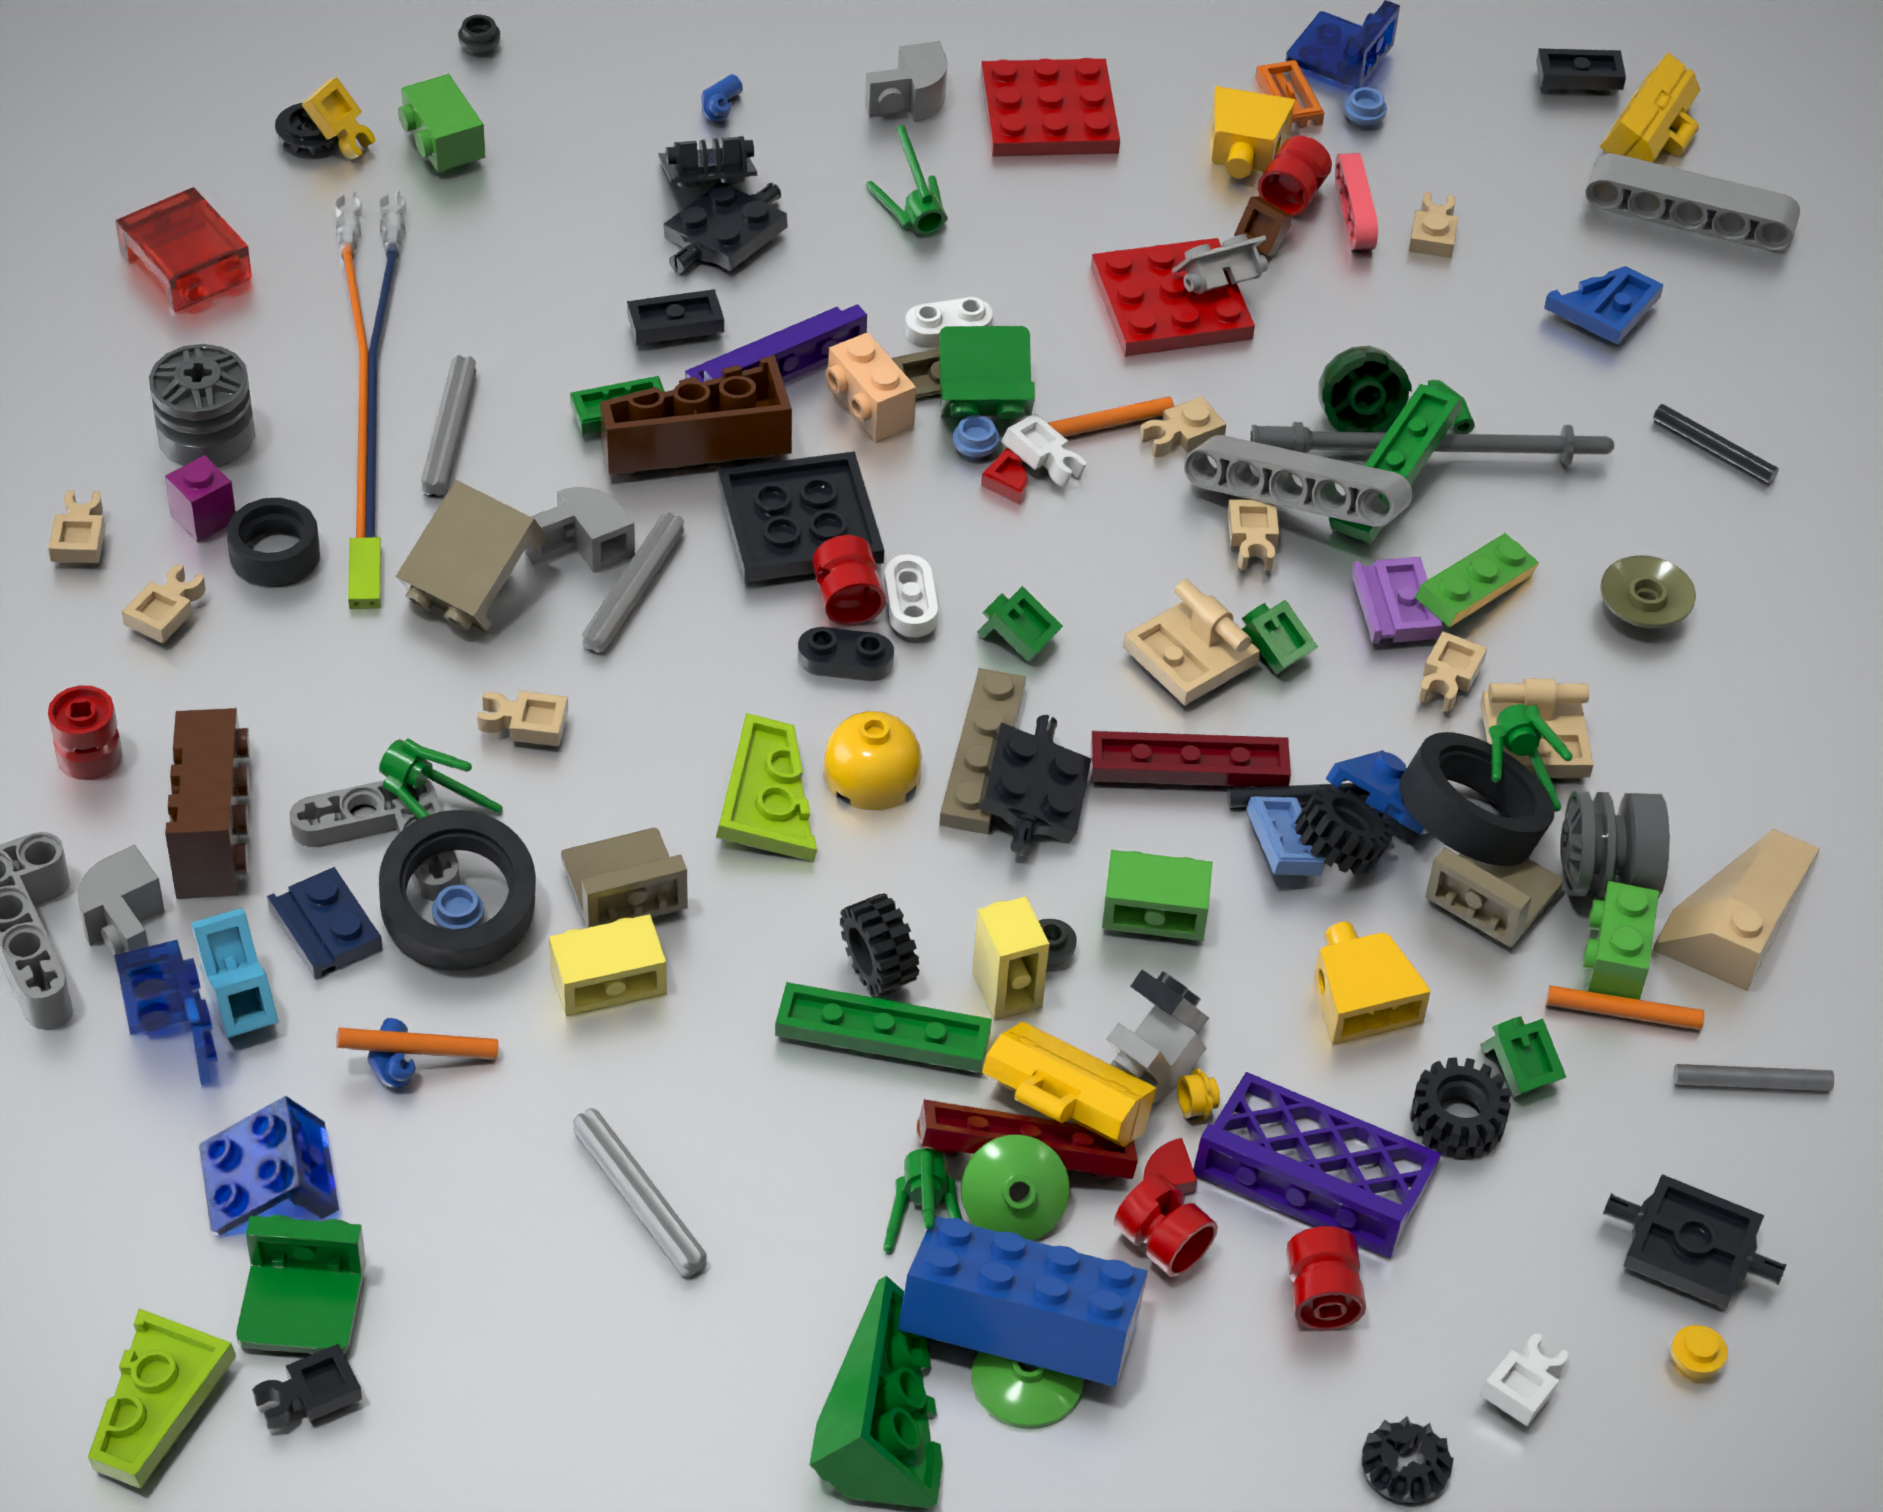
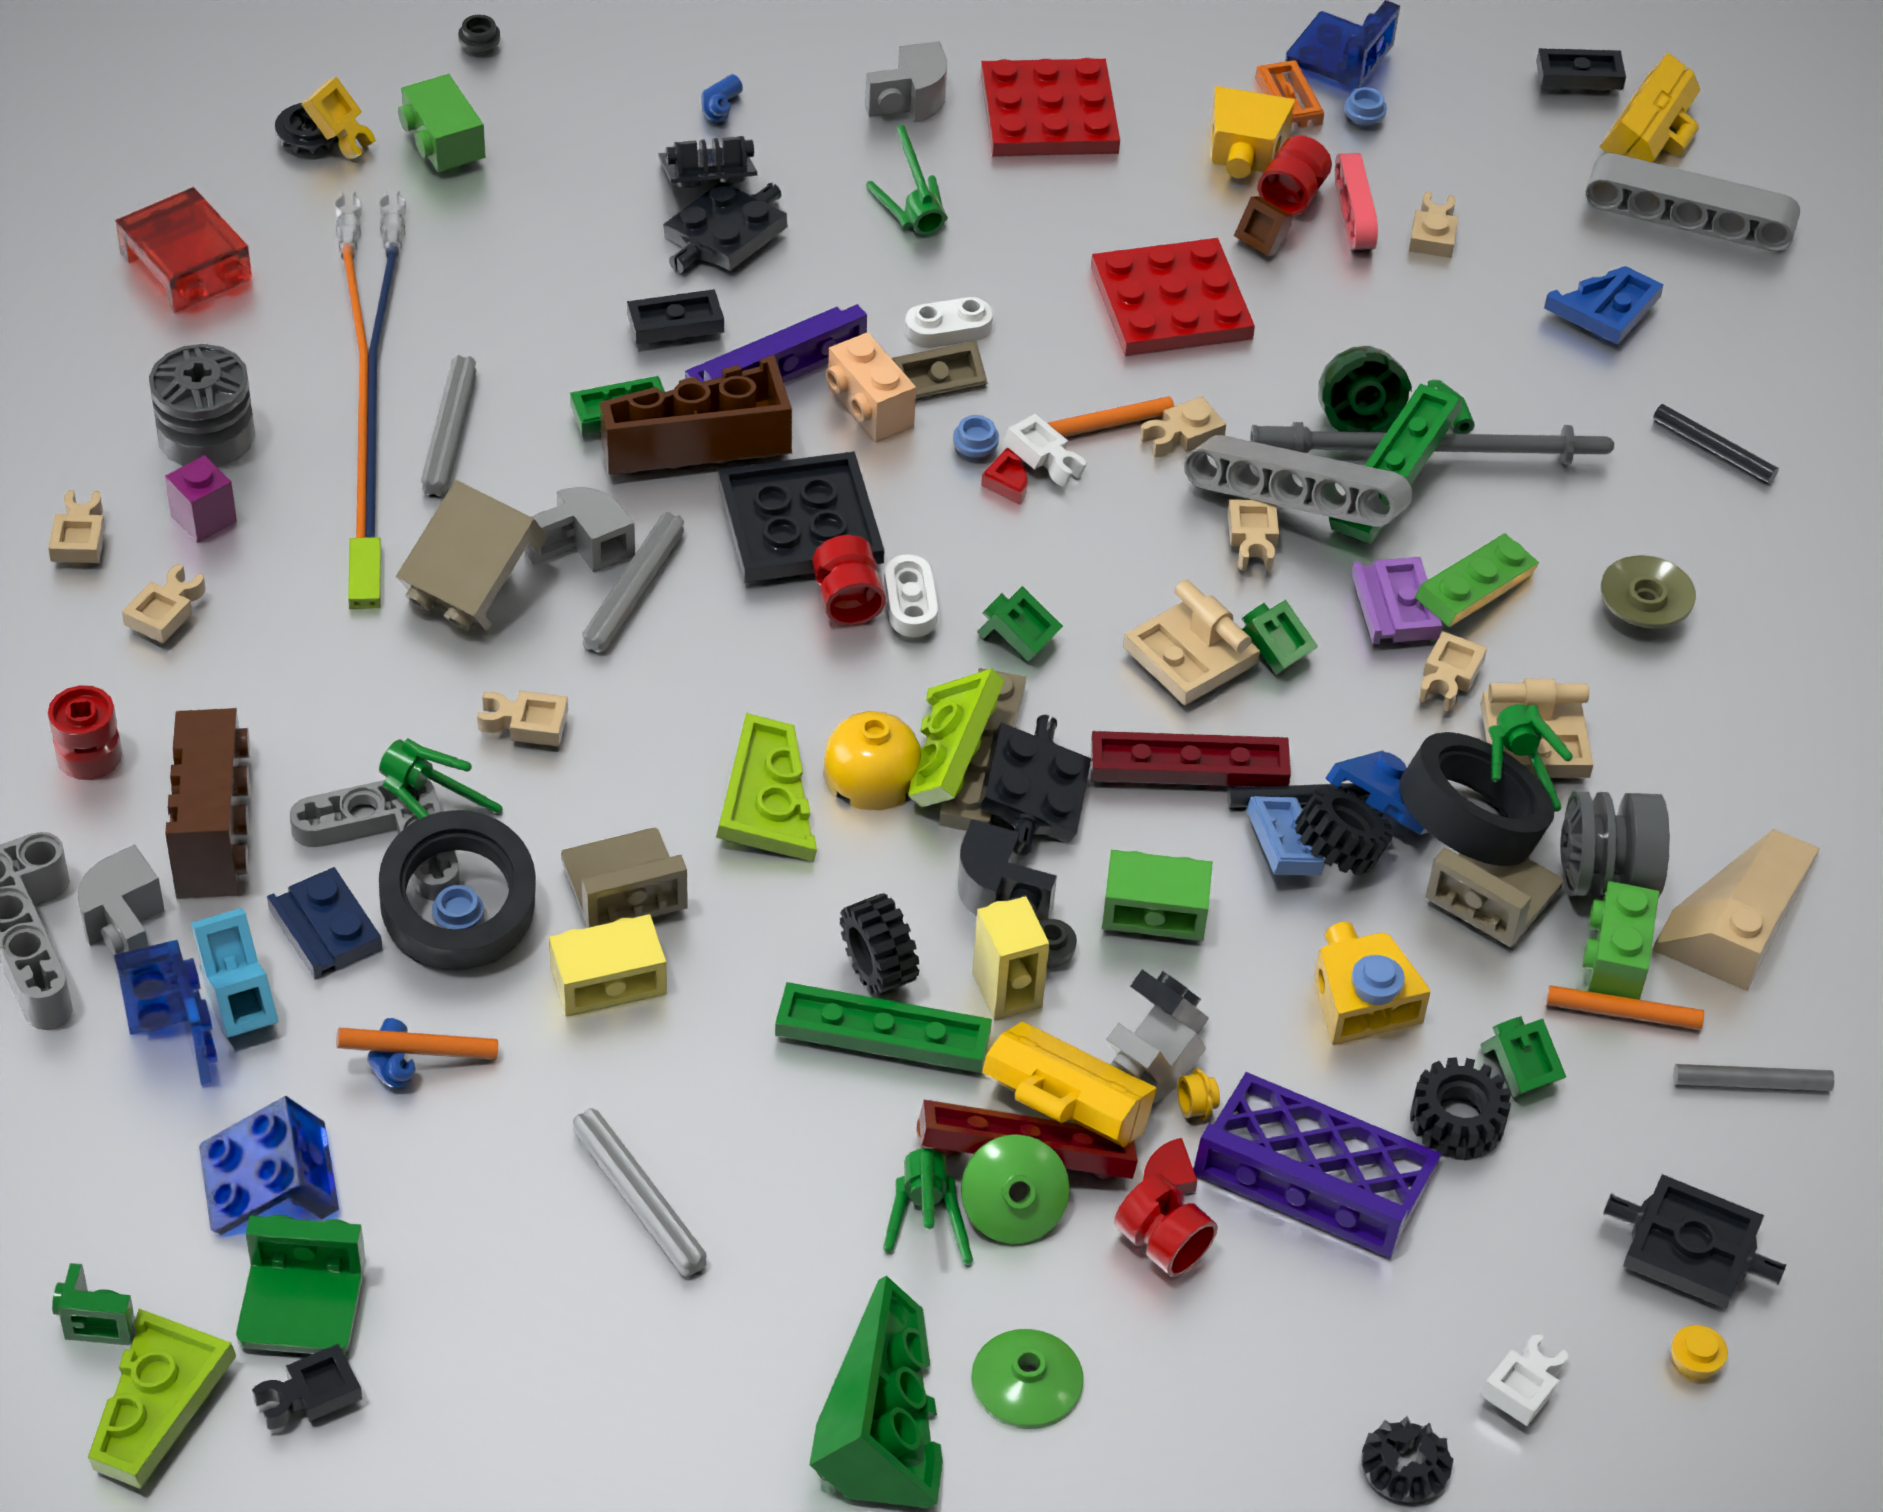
black tyre [227,497,320,587] -> none
black plate [798,627,894,681] -> none
blue brick [898,1215,1148,1387] -> none
green bracket [939,326,1035,419] -> none
light grey hinge [1172,234,1268,294] -> none
red wheel [1286,1226,1366,1331] -> none
none -> green bracket [52,1263,136,1345]
none -> lime wing [908,668,1005,807]
none -> black brick [958,819,1057,920]
none -> medium blue plate [1351,955,1405,1005]

